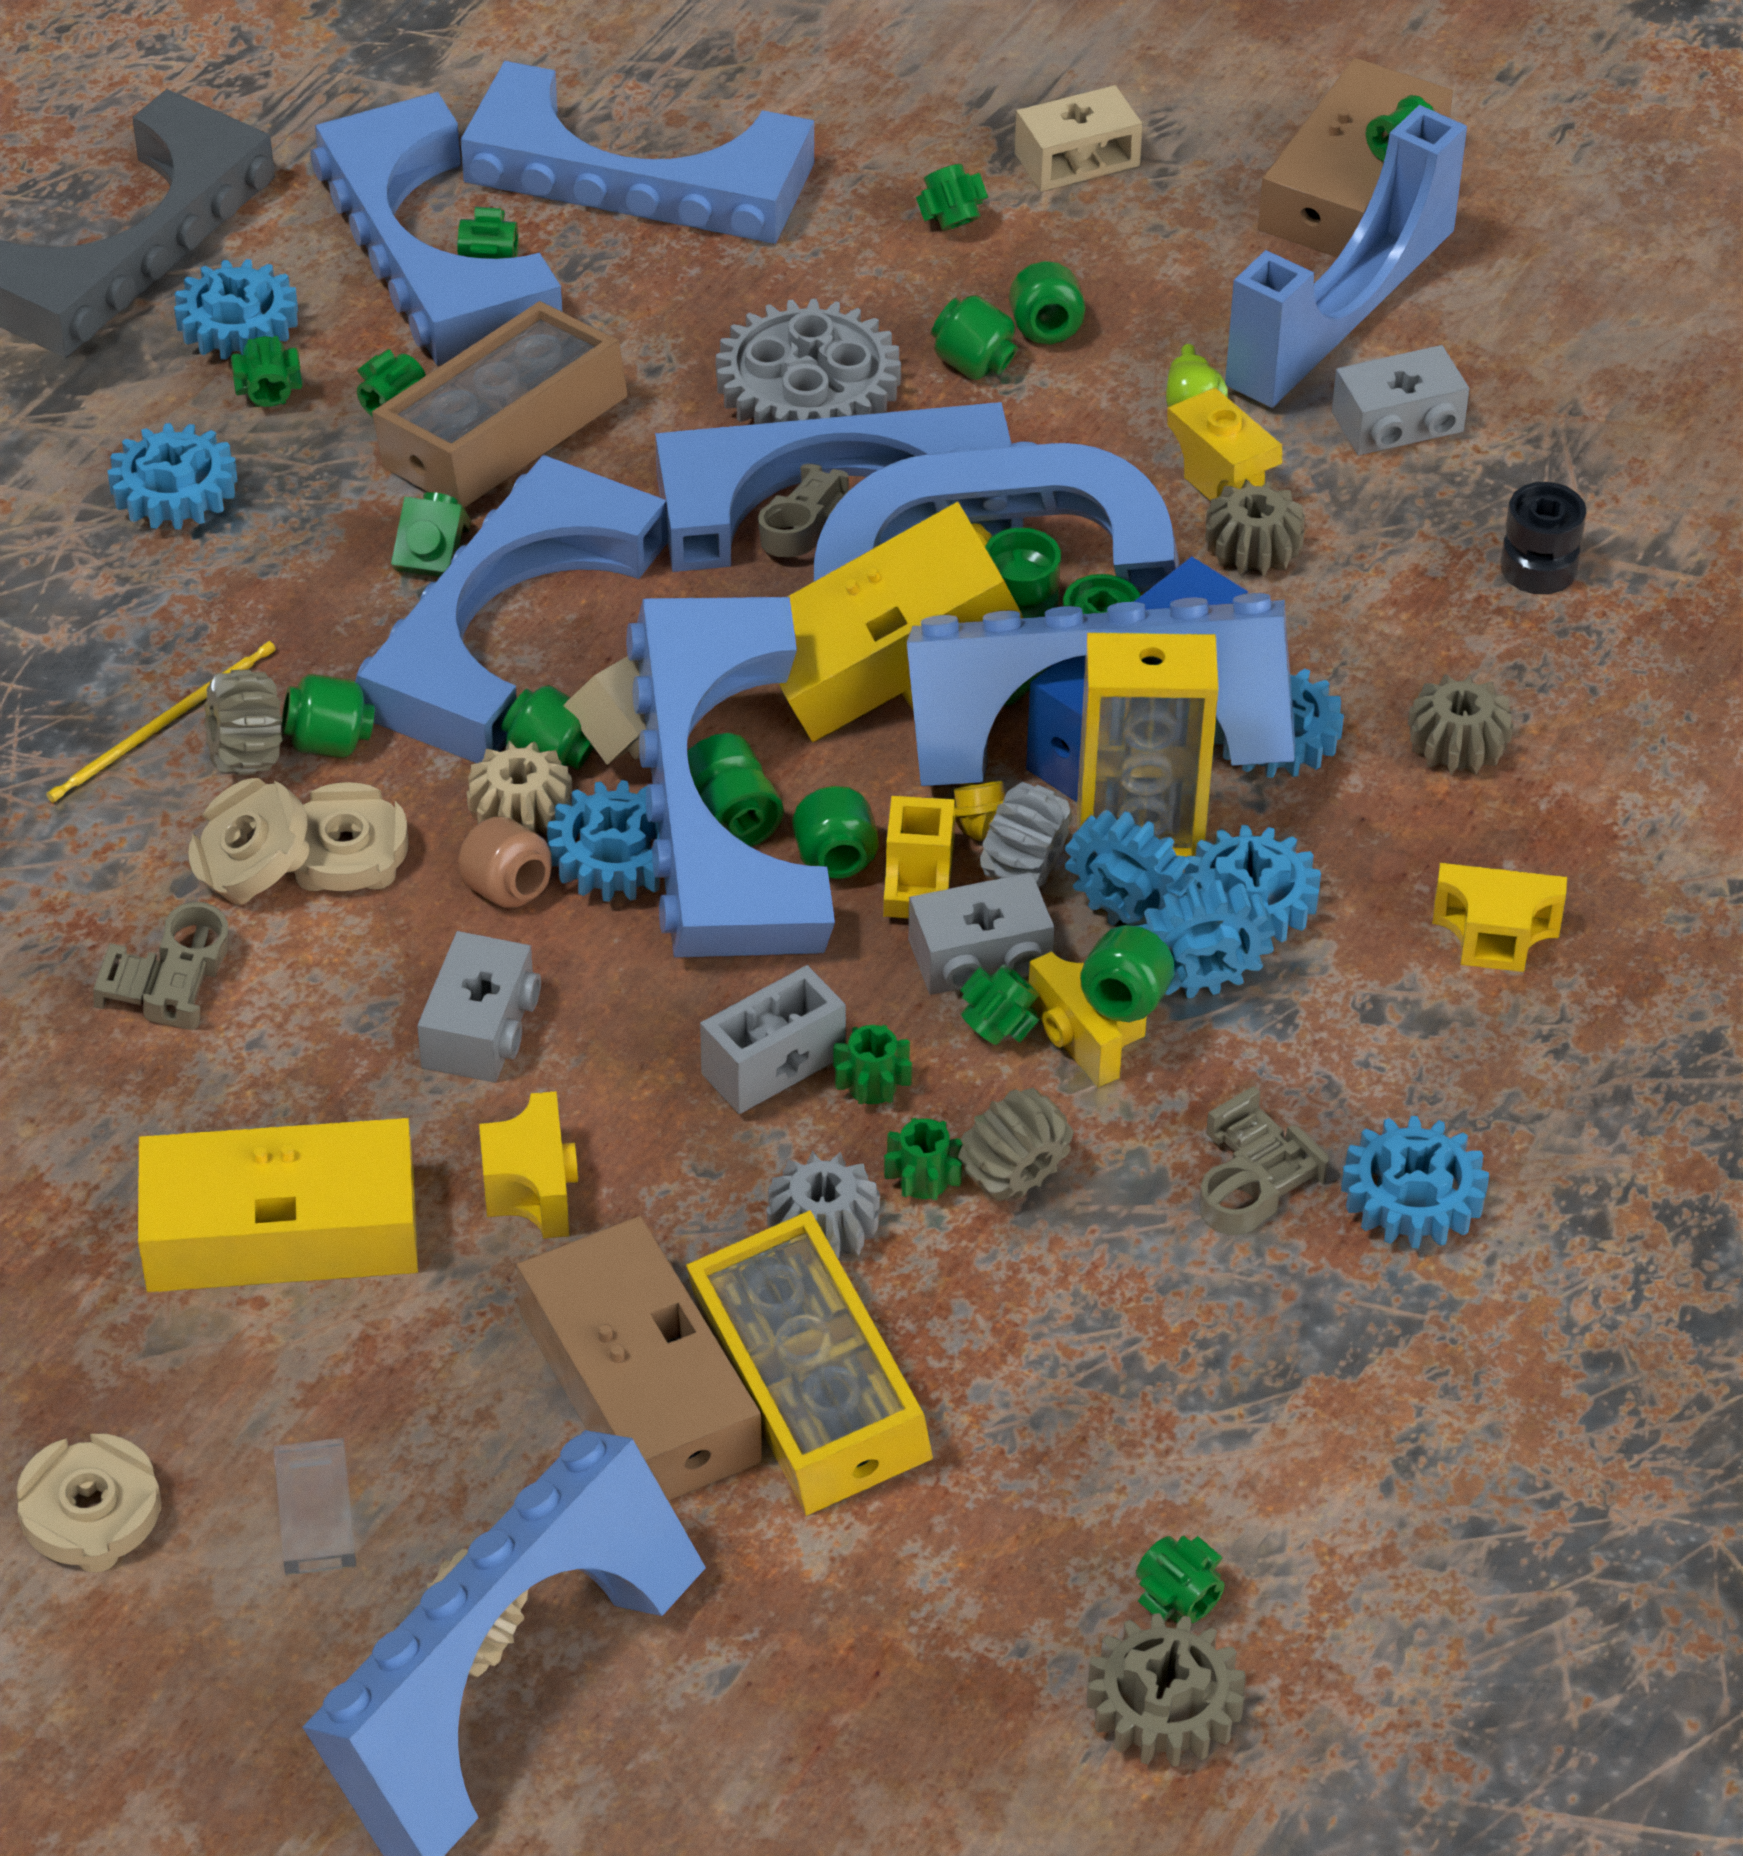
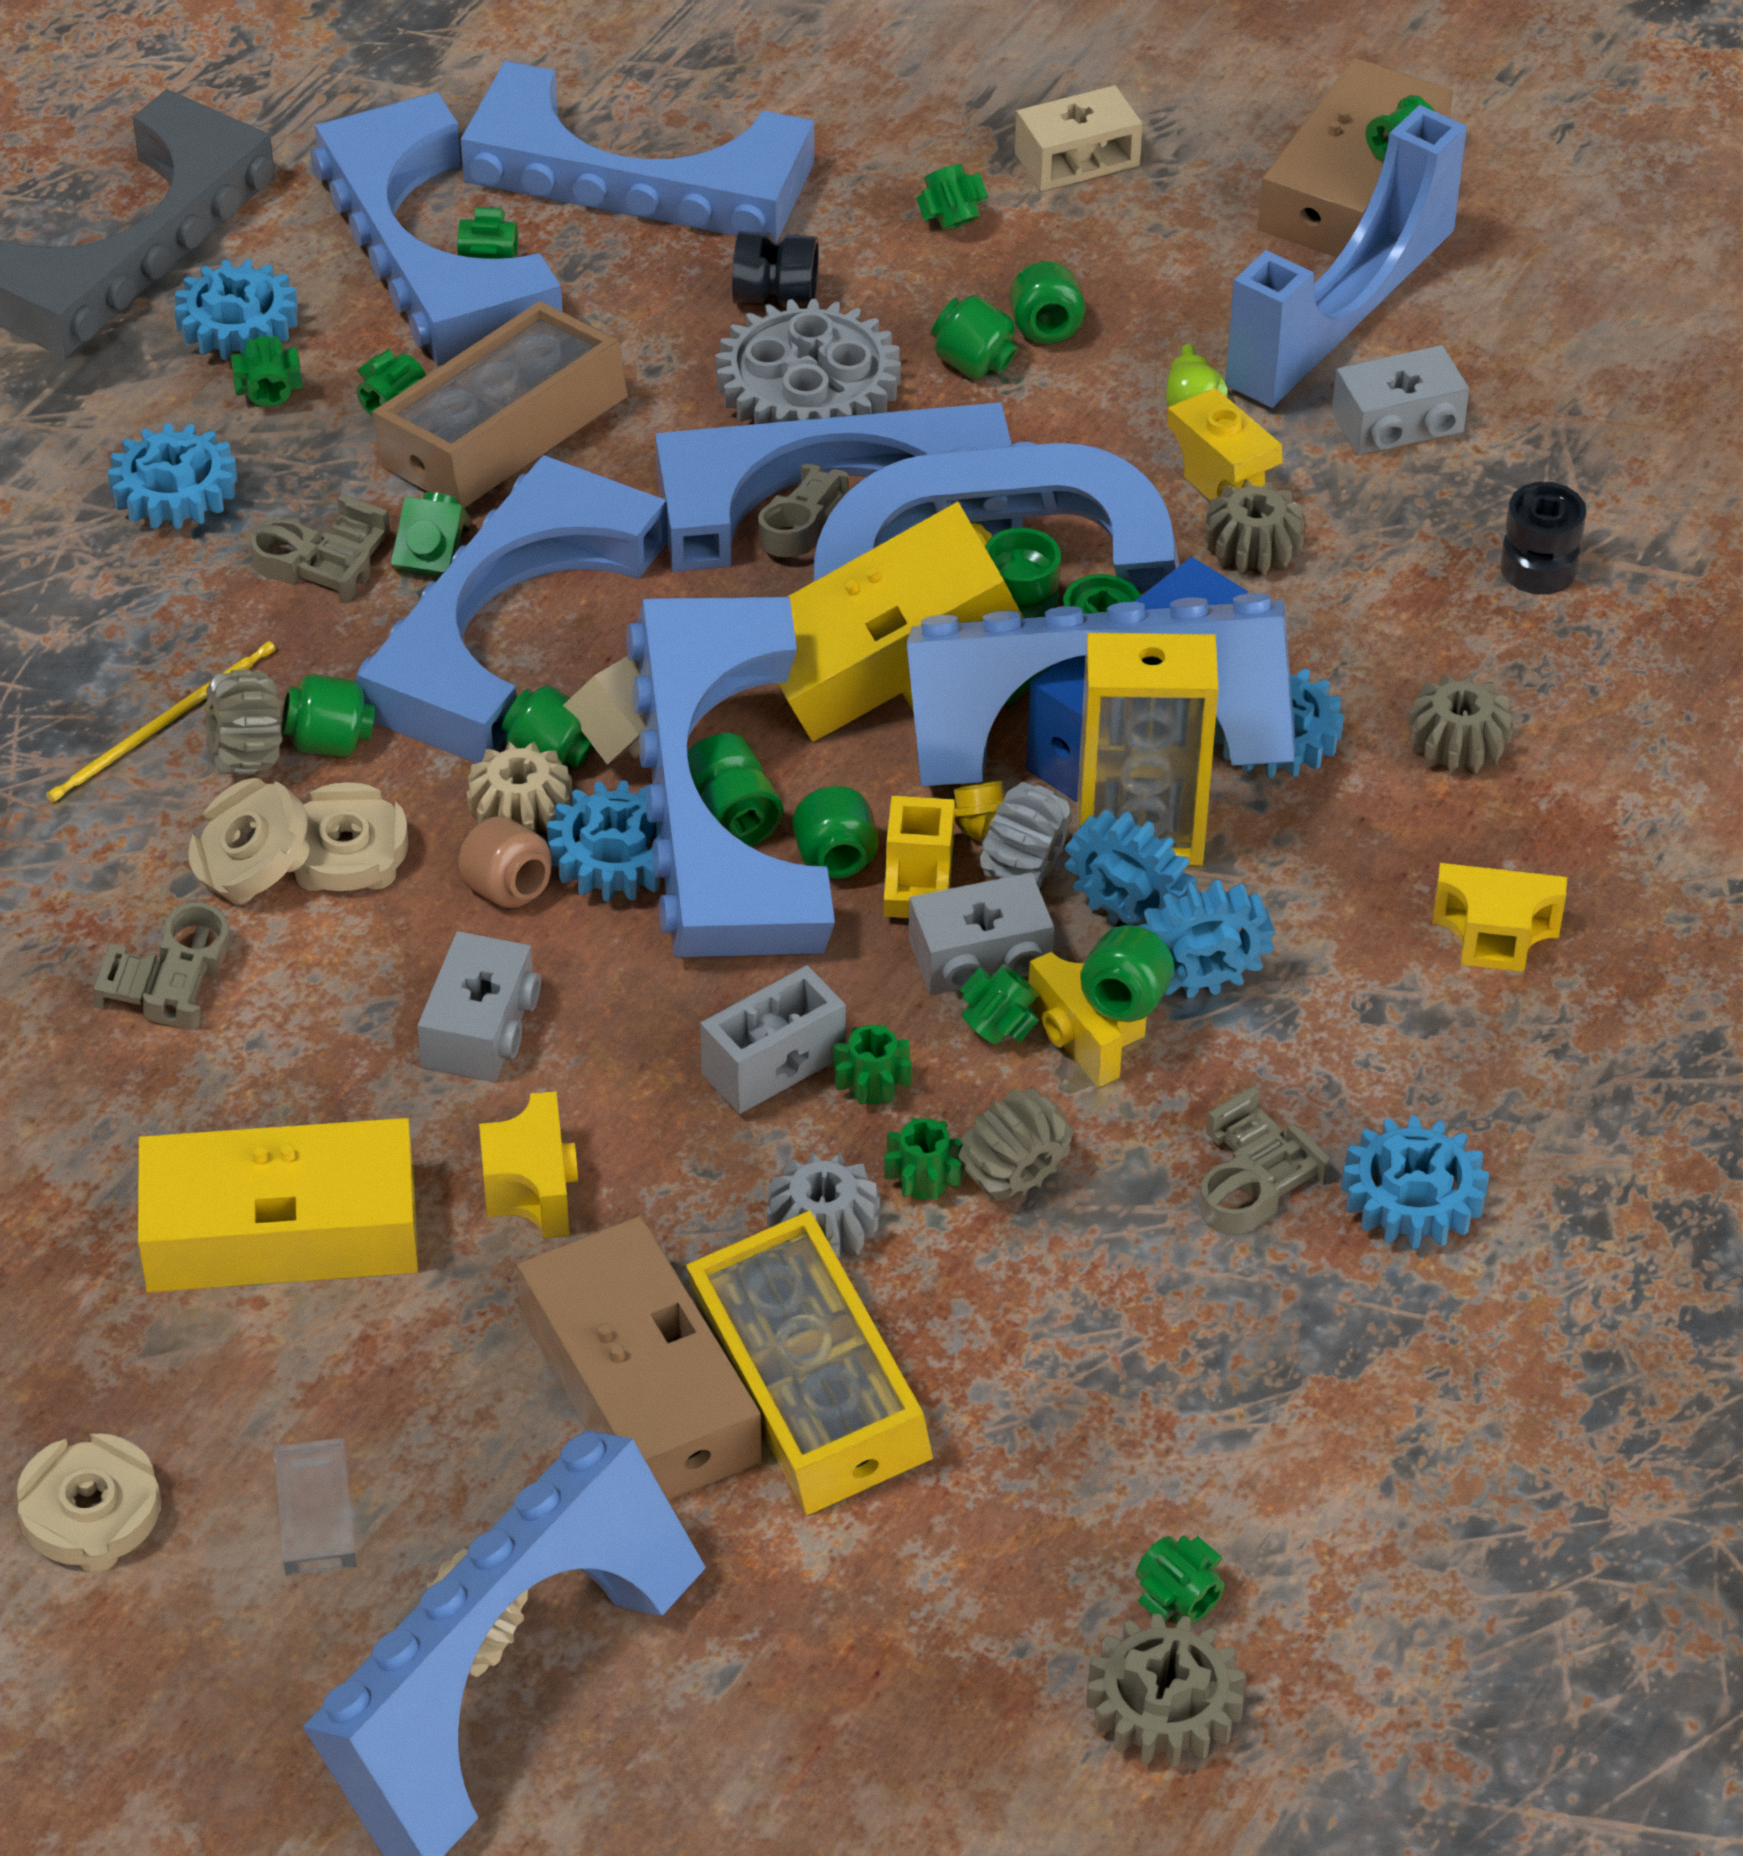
dark azure gear [1185,825,1321,942] -> none
none -> dark tan piece [250,494,390,603]
none -> black wheel [732,231,819,309]

